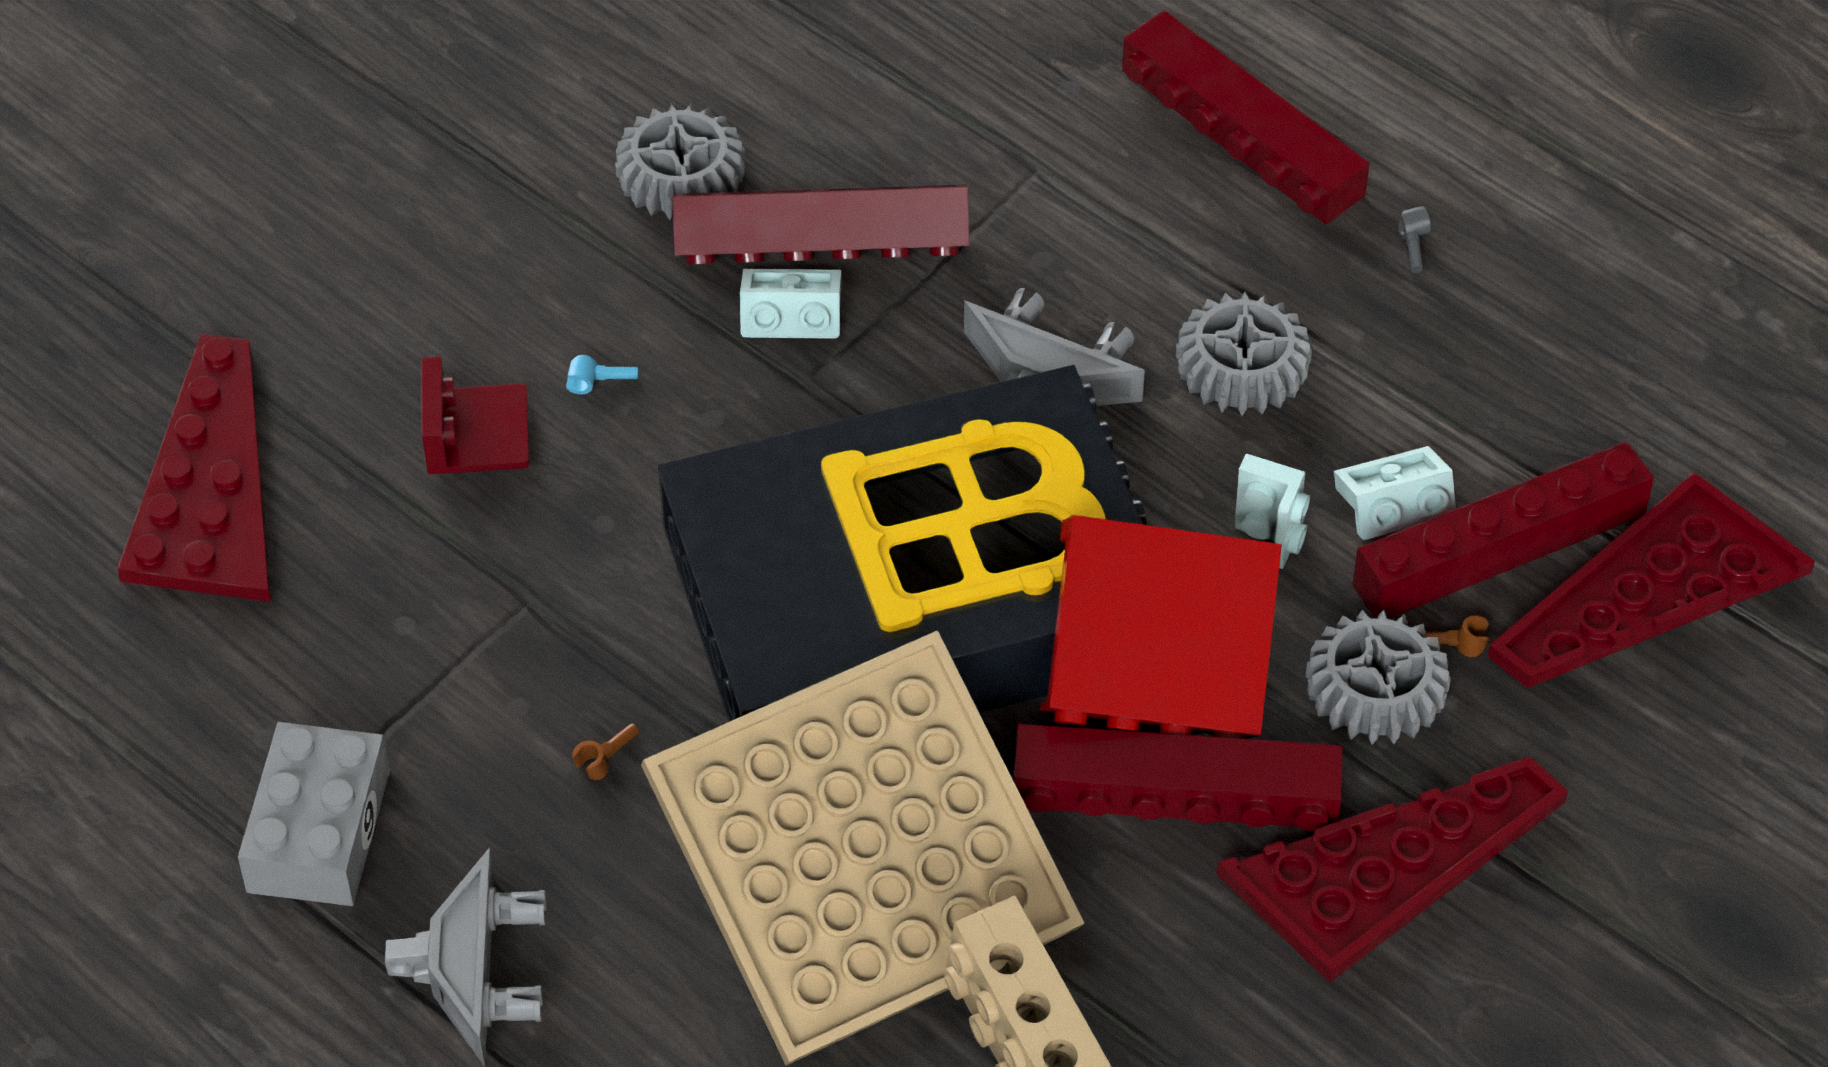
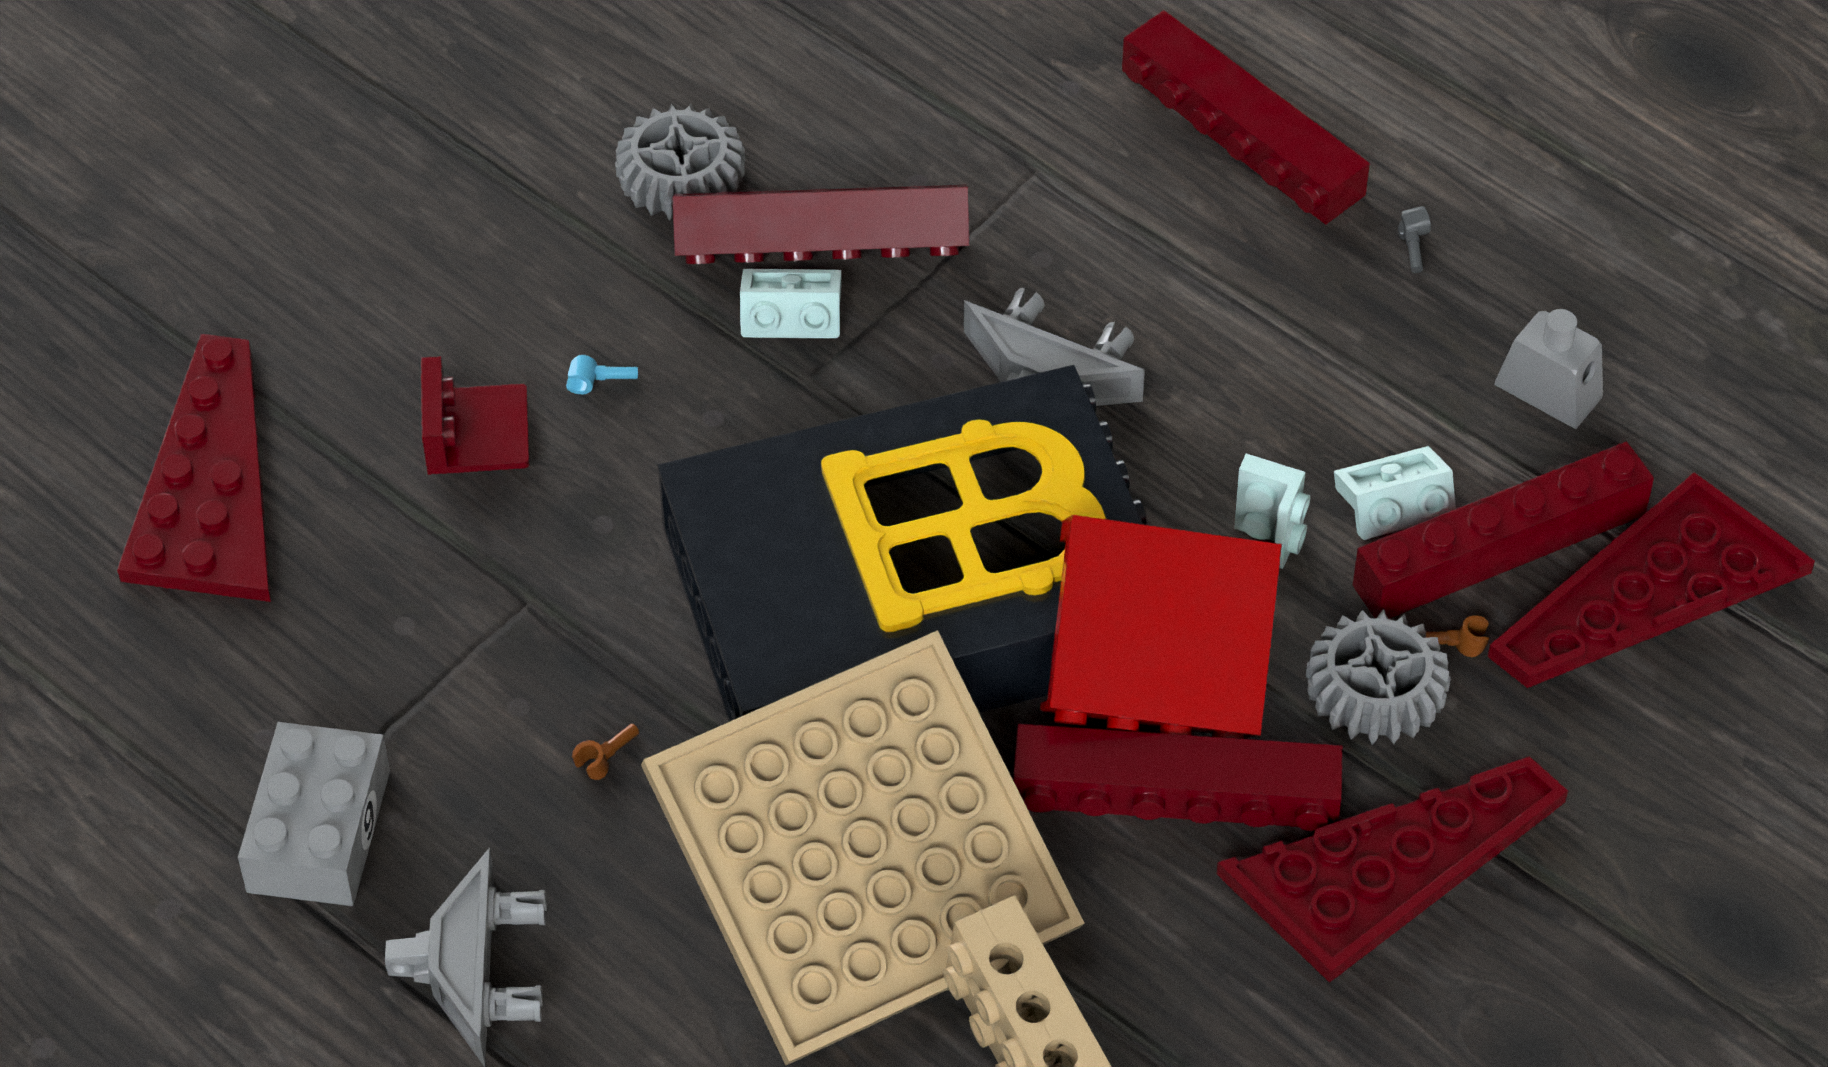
light grey gear [1176,291,1312,416] -> none
none -> light grey torso [1495,309,1603,429]

